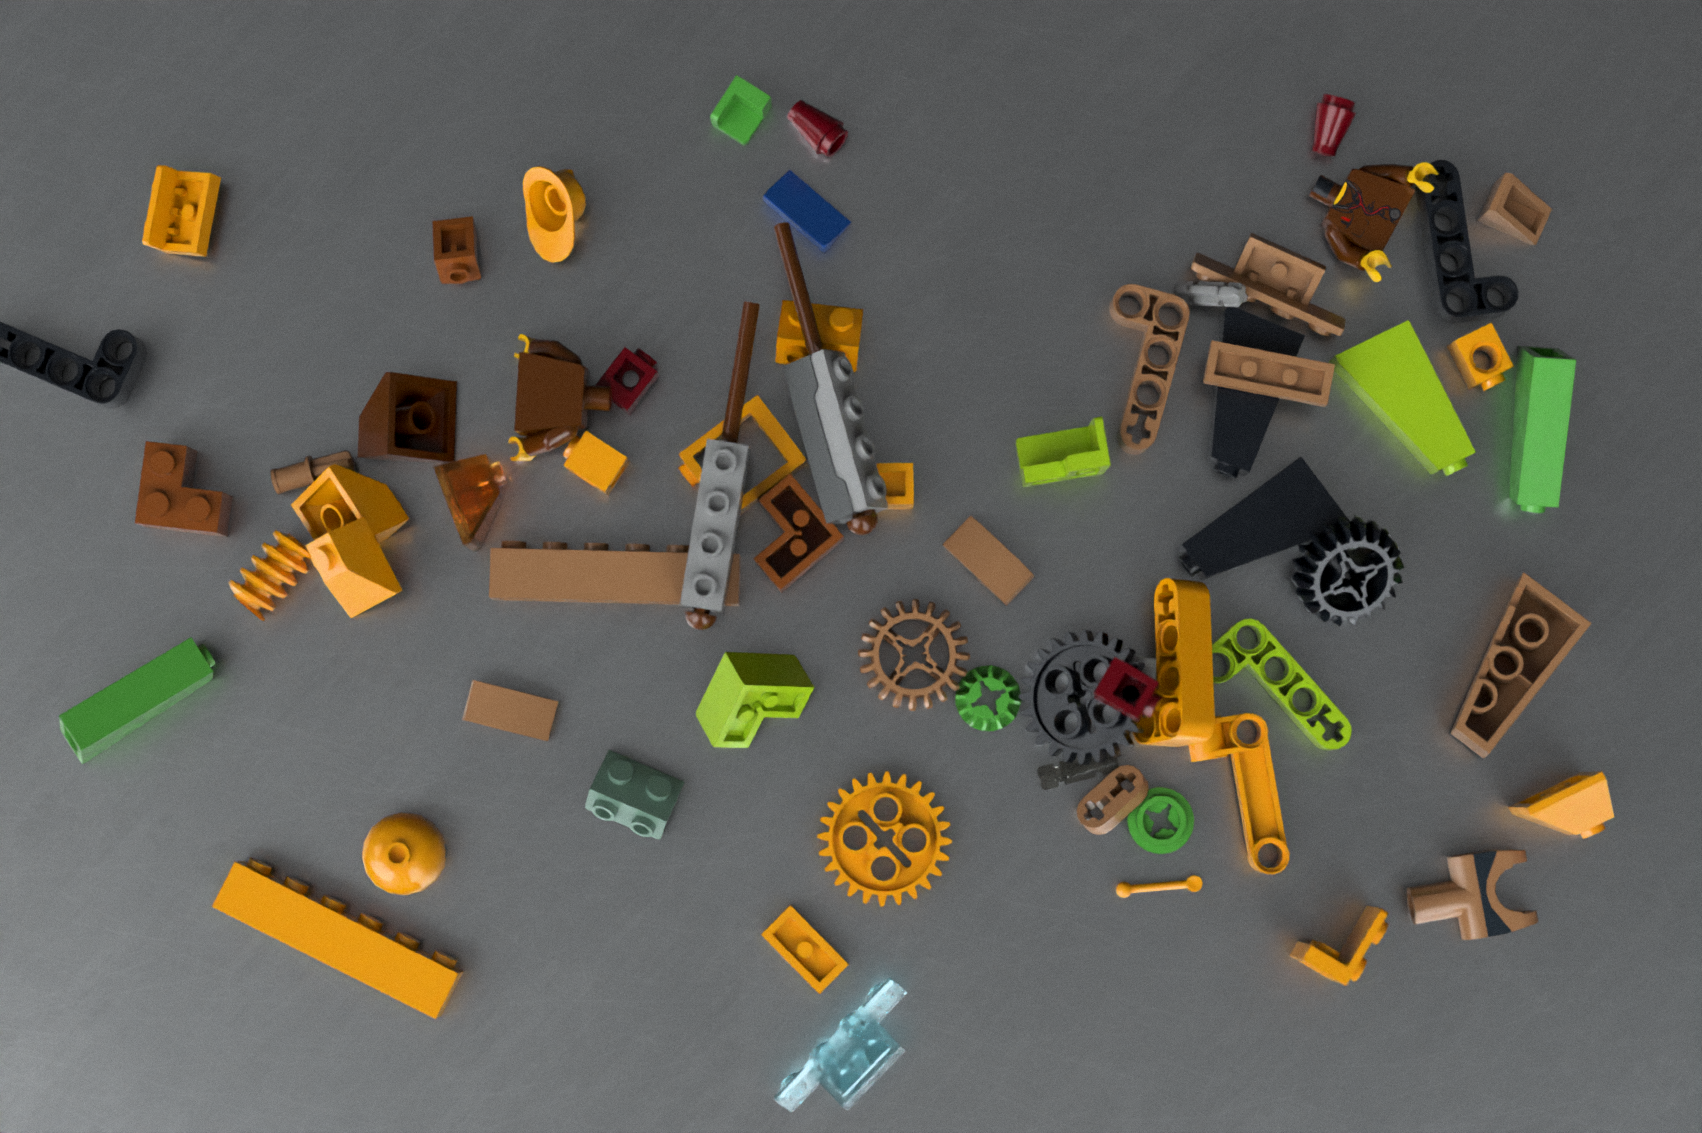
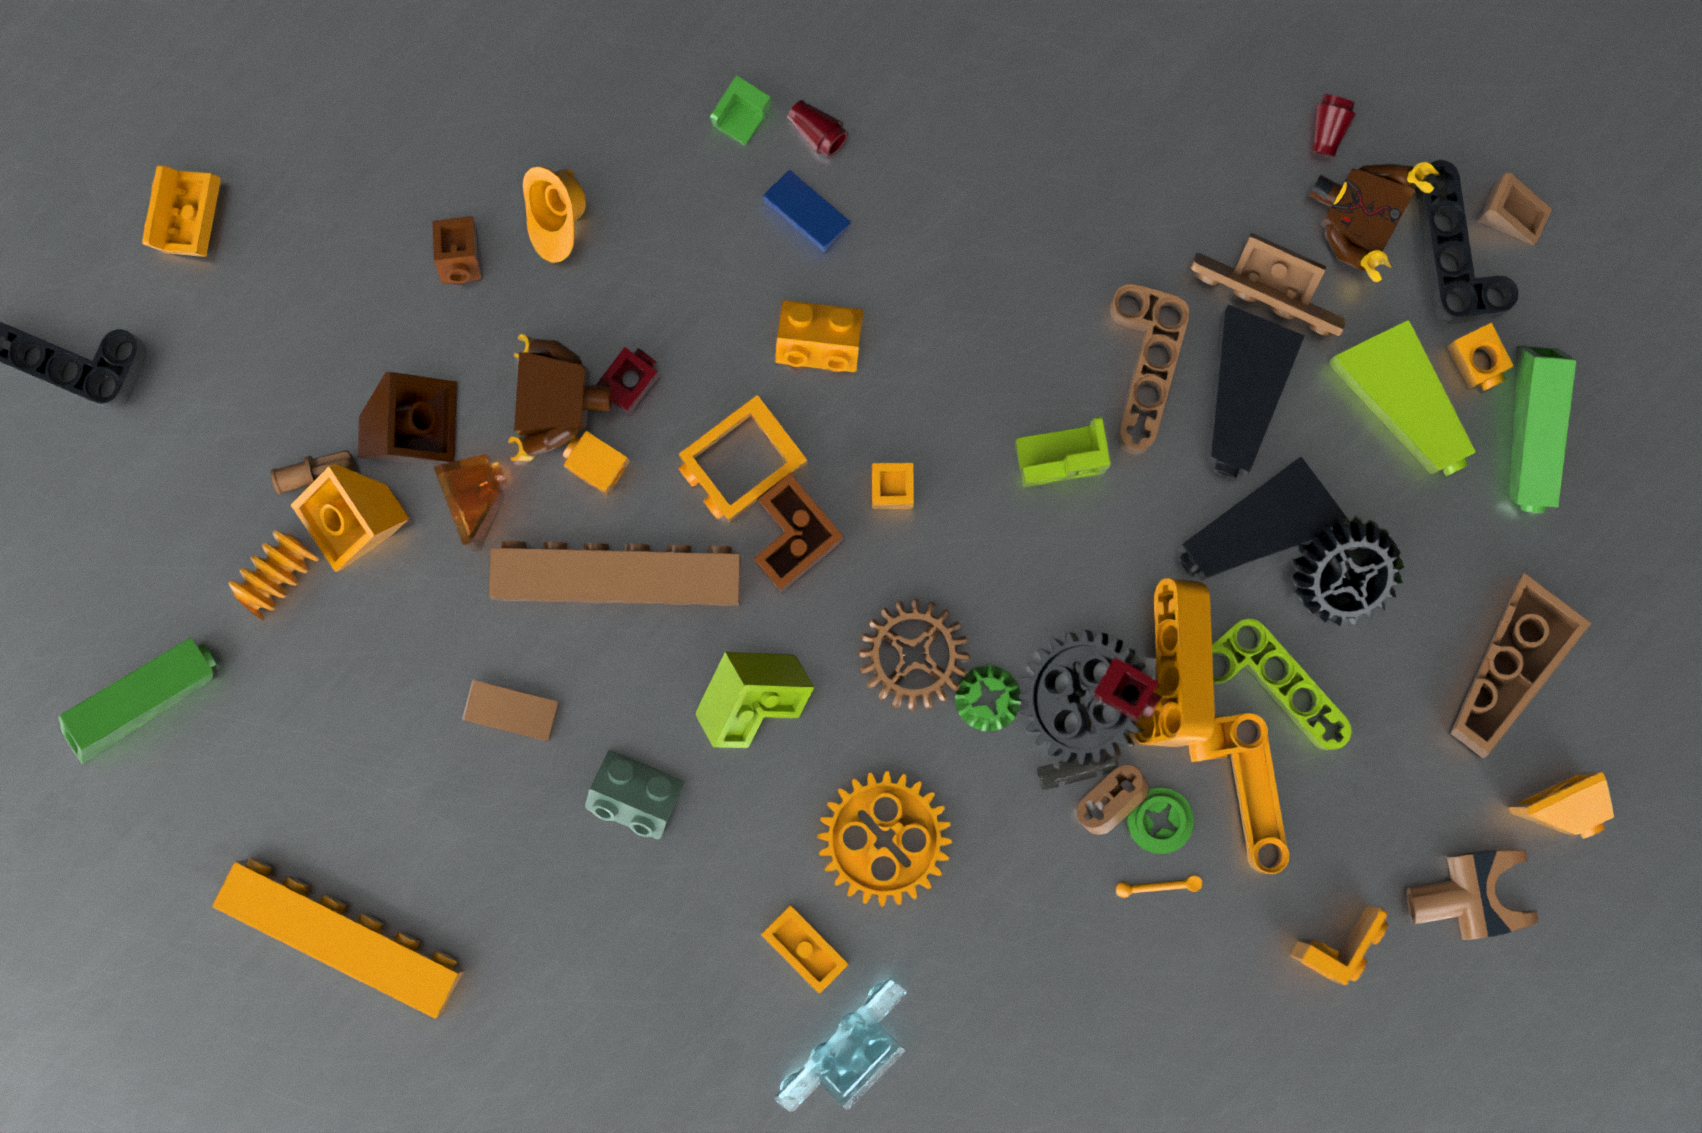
dark orange brick [135,441,233,537] -> none
light orange slope [305,516,403,618] -> none
light orange cylinder [362,812,446,895] -> none
light grey piece [680,302,760,630] -> none
piece [773,222,888,535] -> none
medium nougat slope [942,515,1035,606] -> none
light grey axle [1174,281,1248,307] -> none
medium nougat plate [1203,340,1335,407] -> none

